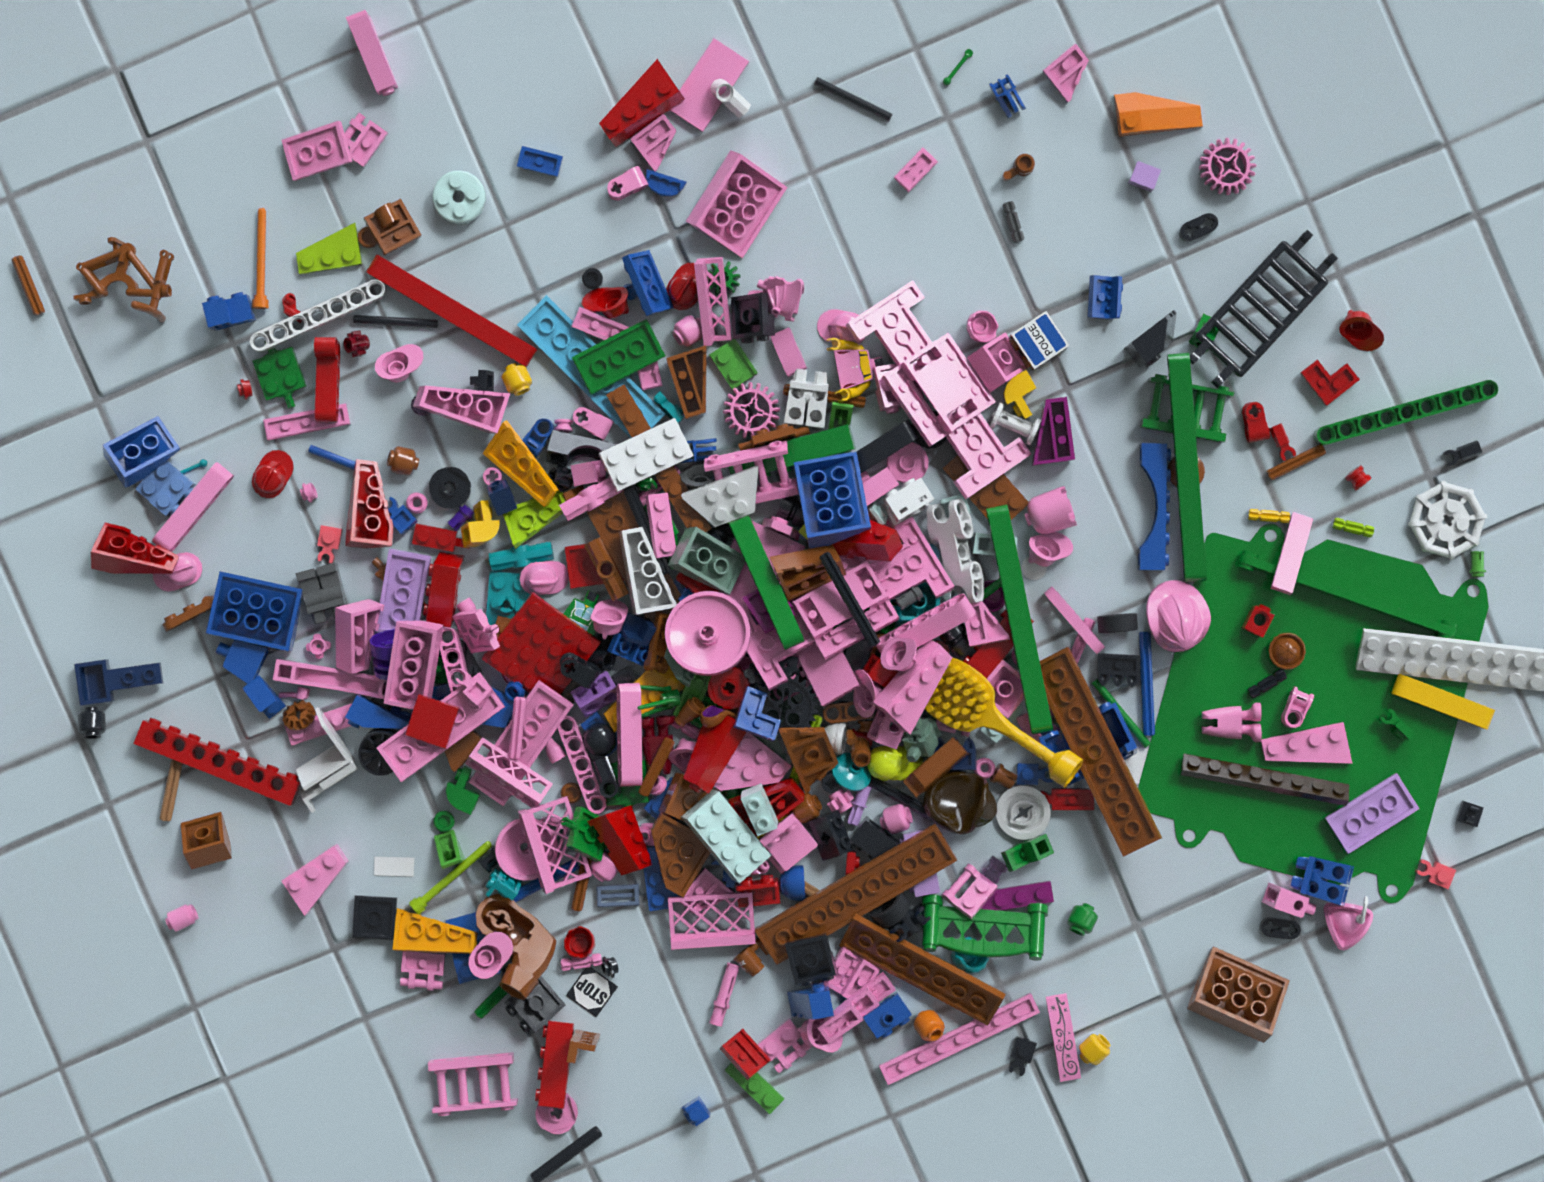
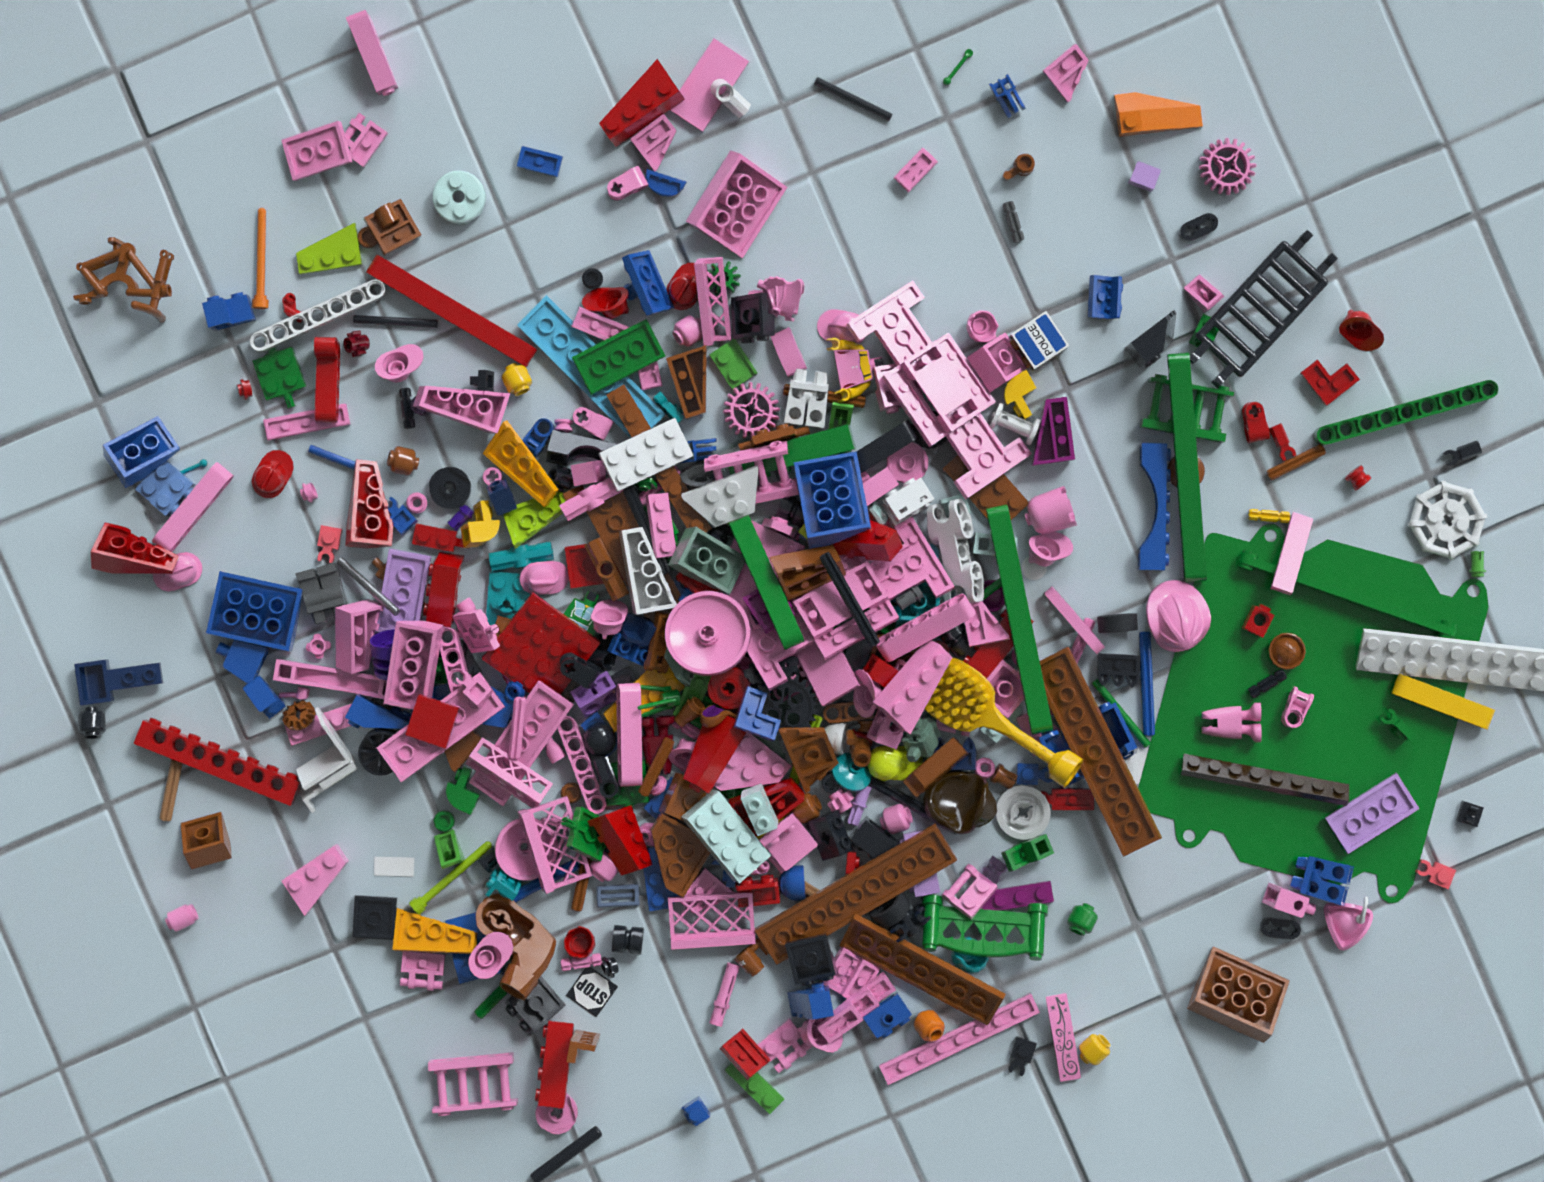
dark orange axle [11,255,45,315] -> none
dark orange plate [162,596,214,632] -> none
bright pink piece [880,638,917,671] -> none
bright pink wing [1261,722,1352,763] -> none
lime axle [1332,518,1374,538] -> none
none -> flat silver bar [337,557,400,616]
none -> black axle [399,388,415,429]
none -> black wheel [612,925,644,955]
none -> bright pink slope [1184,274,1224,313]

